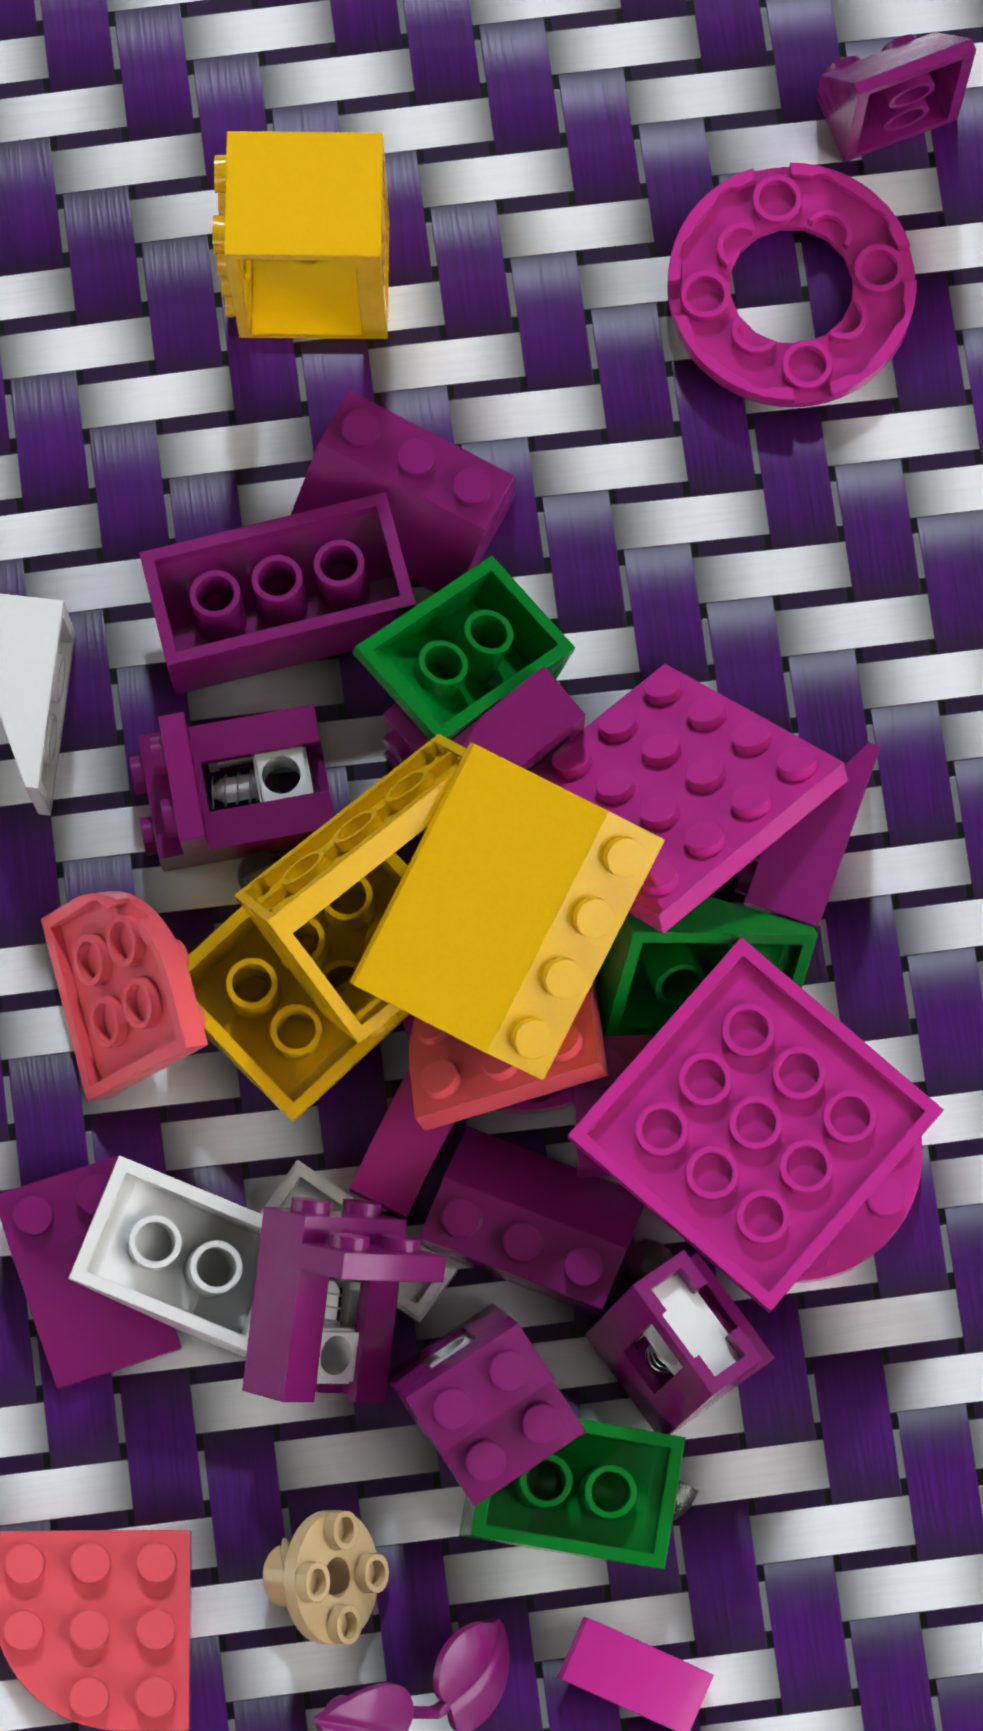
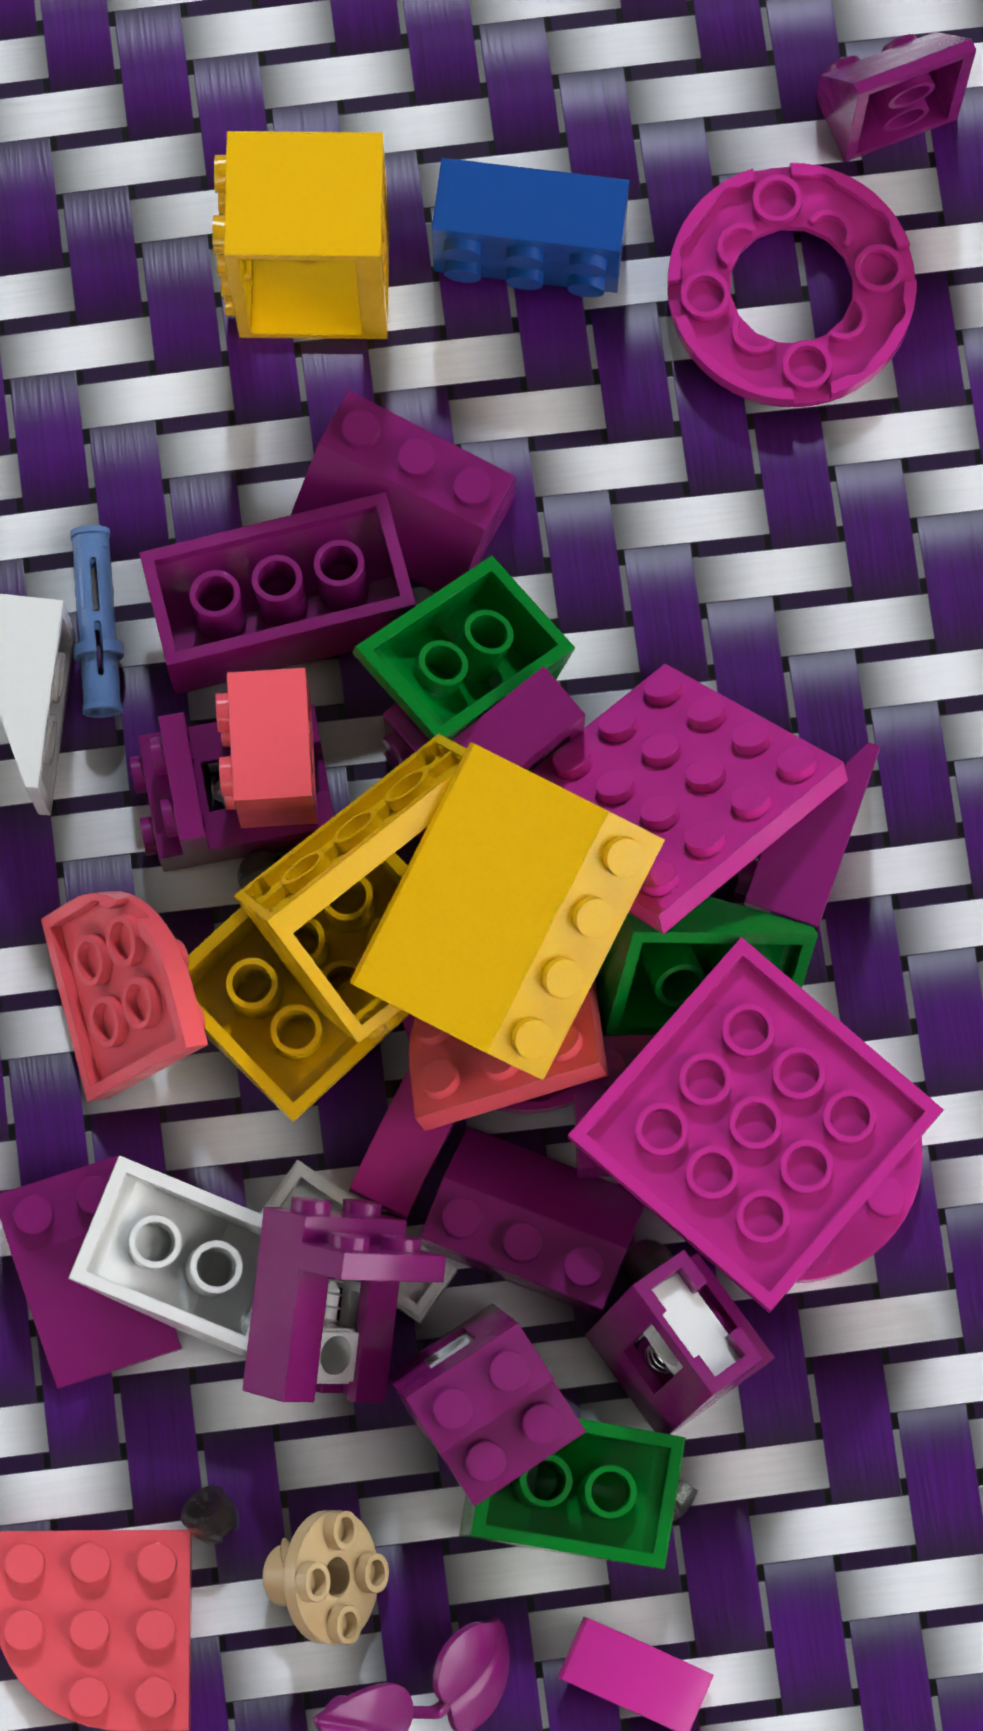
none -> medium blue pin [70,525,124,718]
none -> clear smoke hinge [181,1485,240,1544]
none -> coral brick [216,668,318,828]
none -> blue brick [432,158,630,298]

